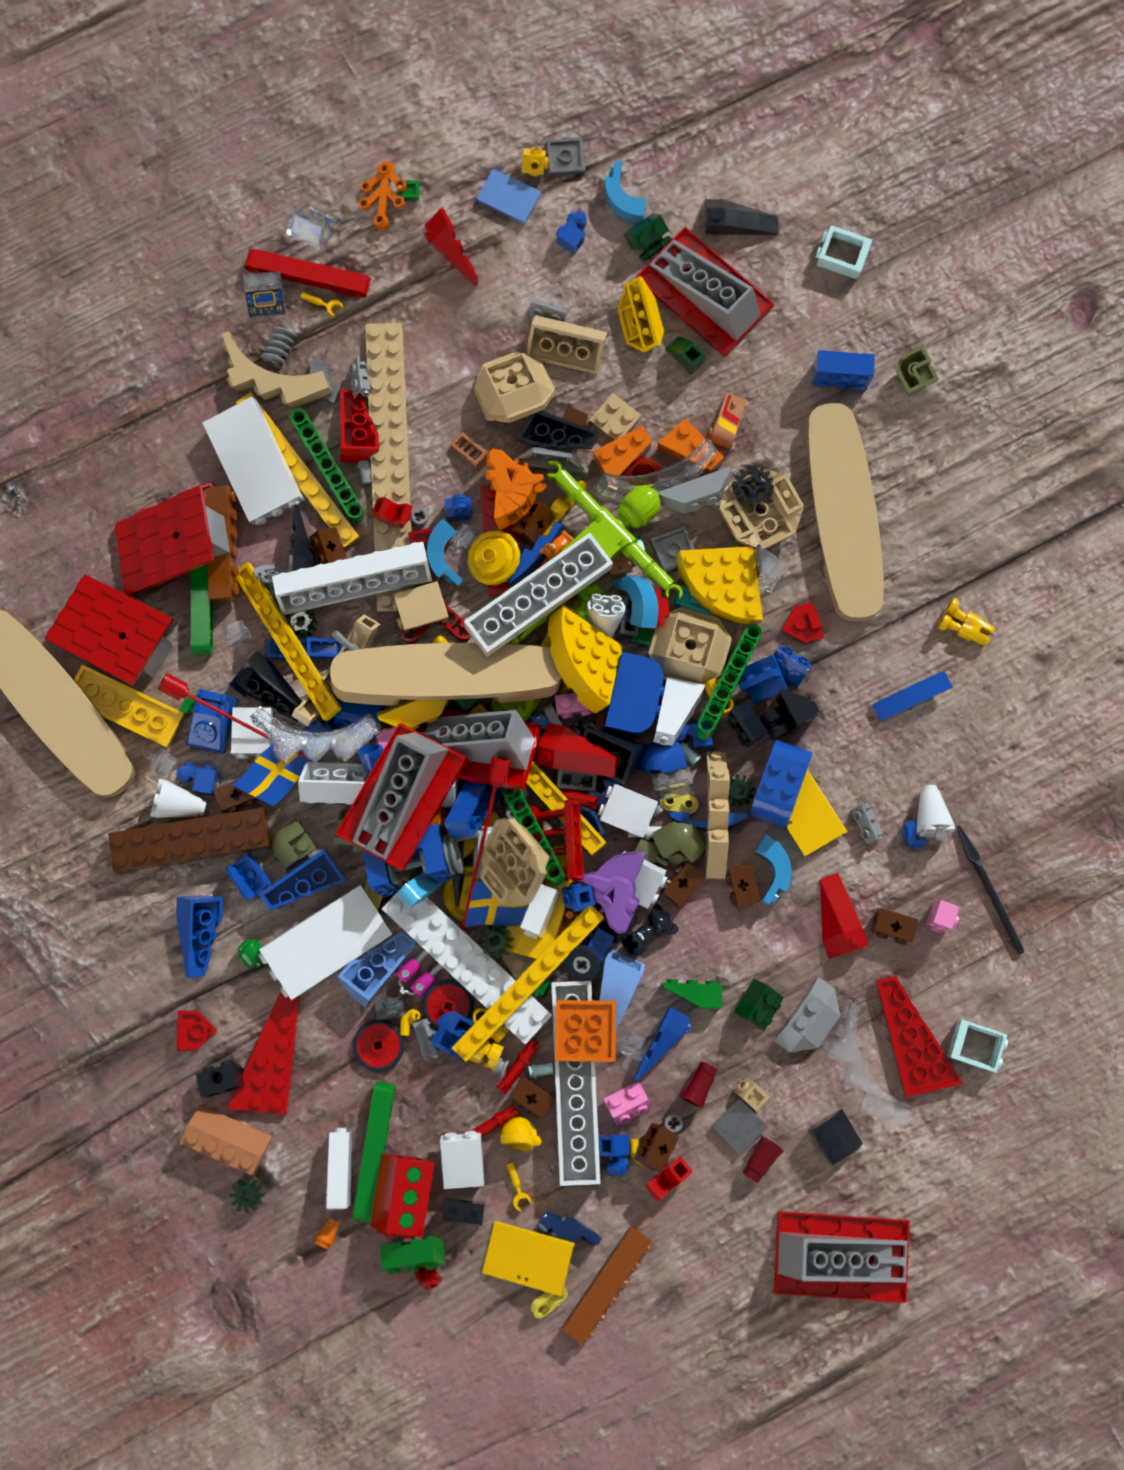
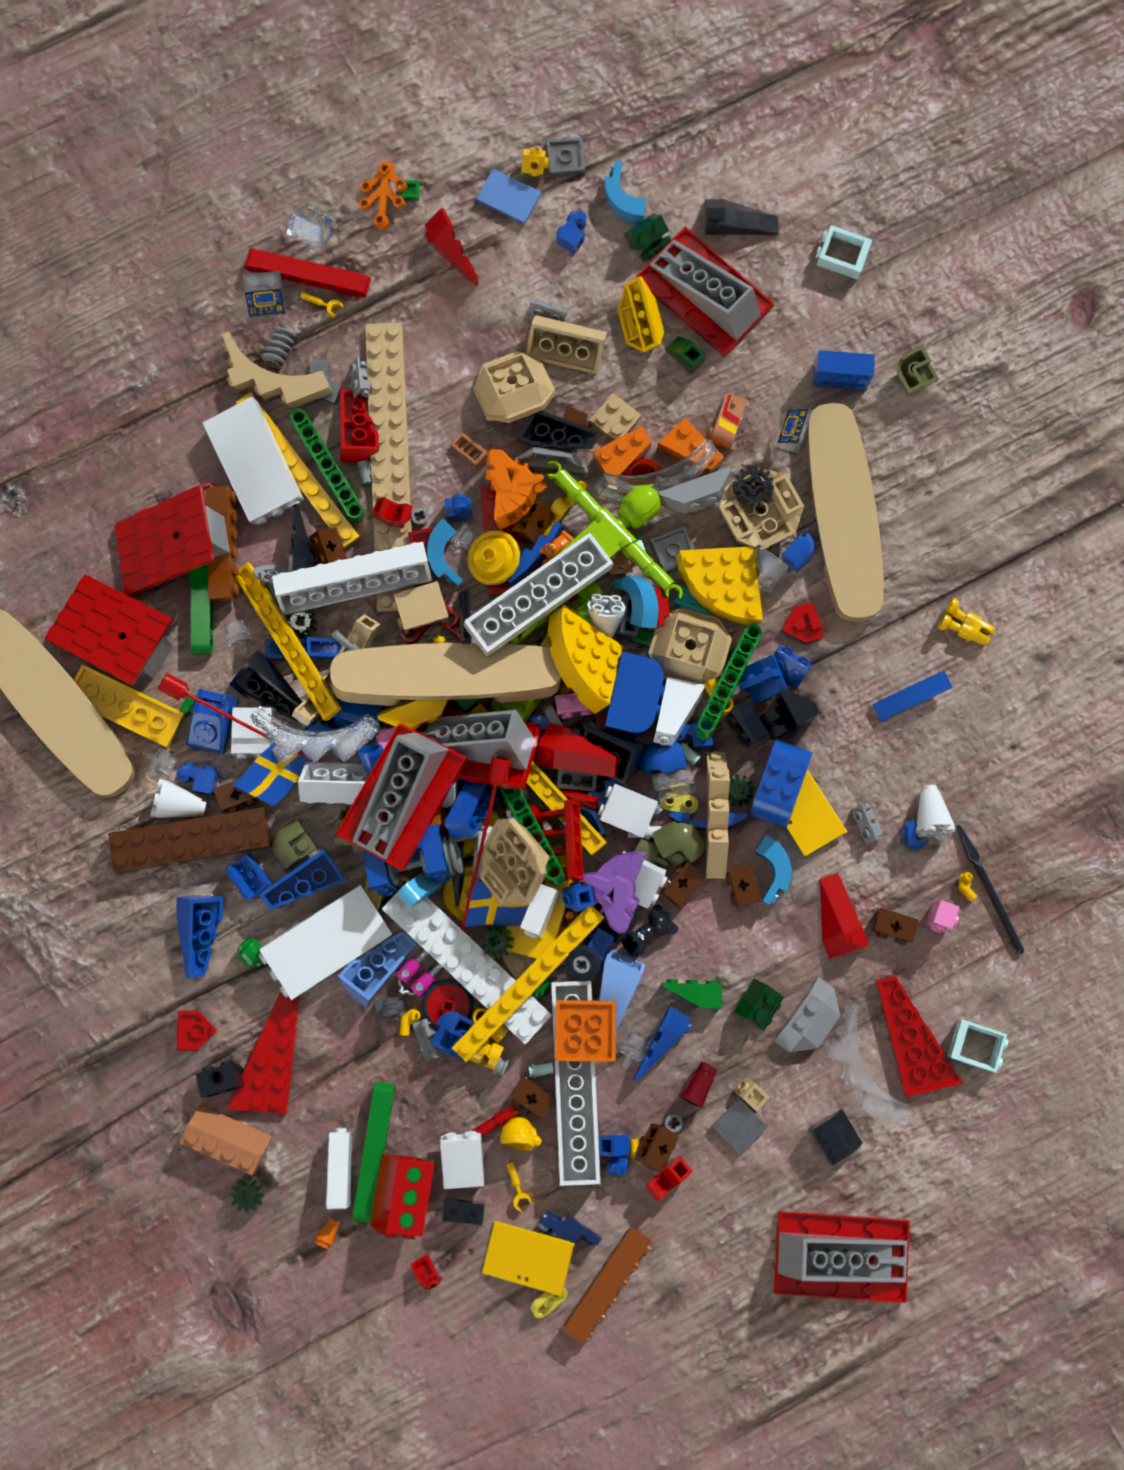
red wheel [353,1020,404,1072] -> none
green wedge [380,1236,445,1275] -> none
red pin [496,1038,541,1094] -> none
bright pink bracket [604,1081,652,1126] -> none
dark red plant [742,1135,784,1183] -> none
none -> black axle [459,591,472,644]
none -> slope [774,408,812,456]
none -> blue brick [781,531,815,573]
none -> yellow arm [958,872,977,902]

